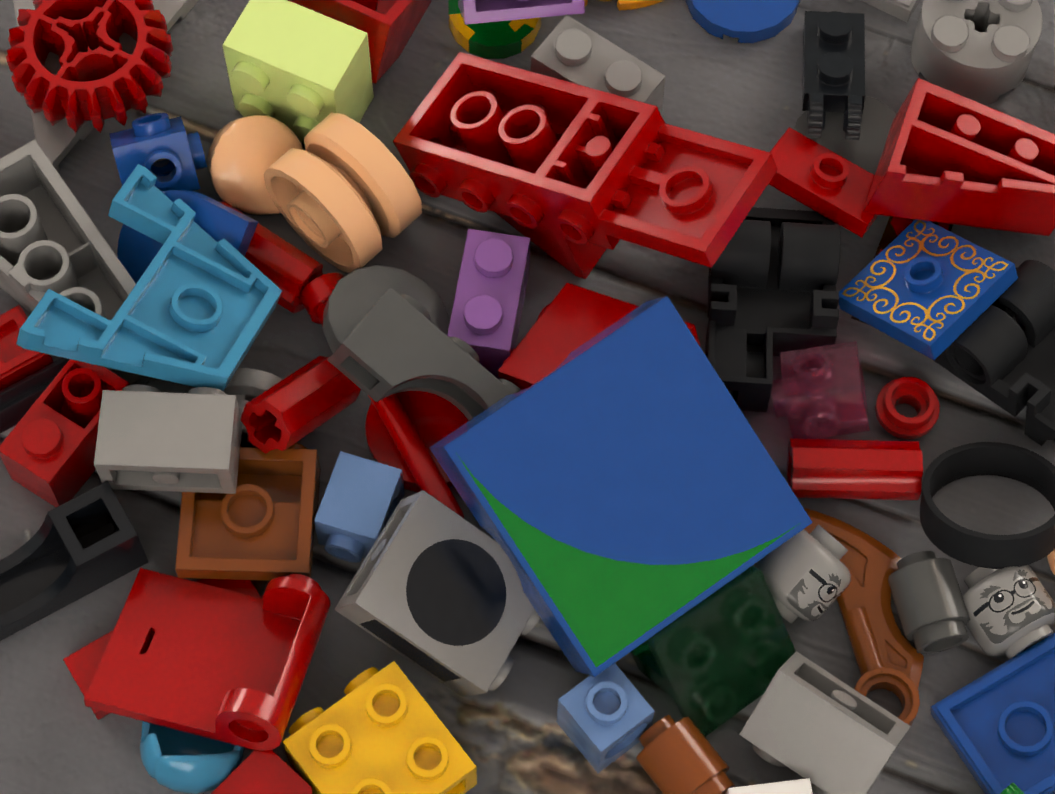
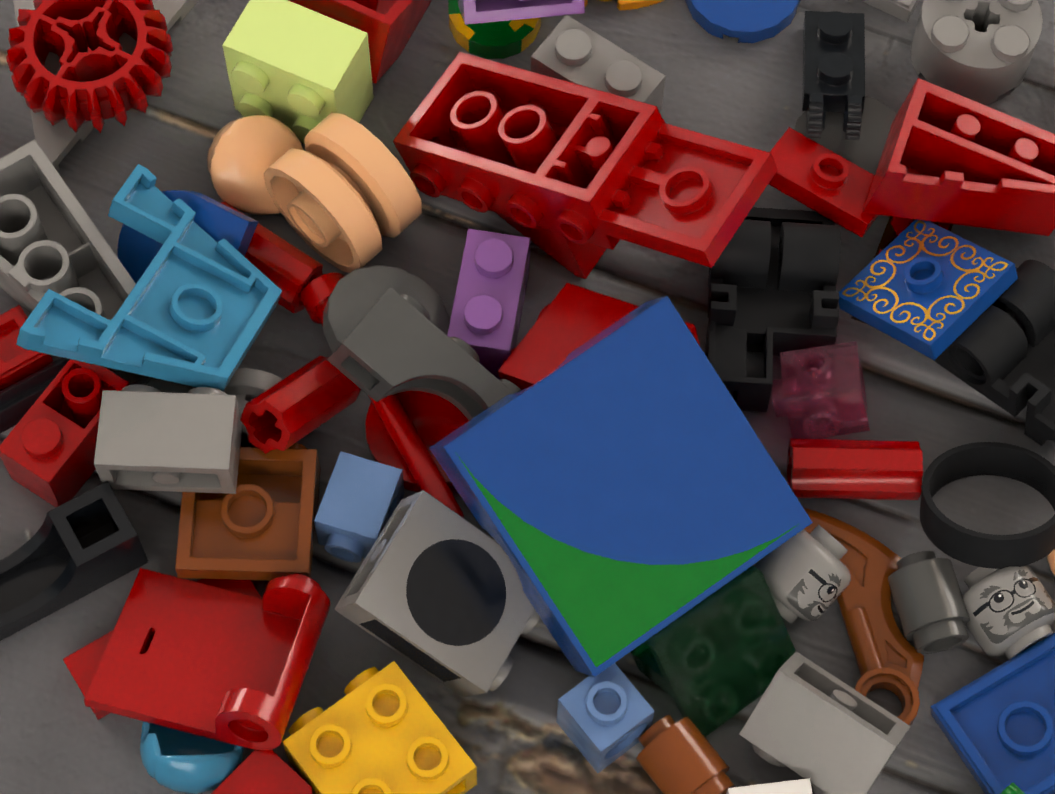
blue brick [109,113,207,191] -> none
red plate [875,377,940,439] -> none

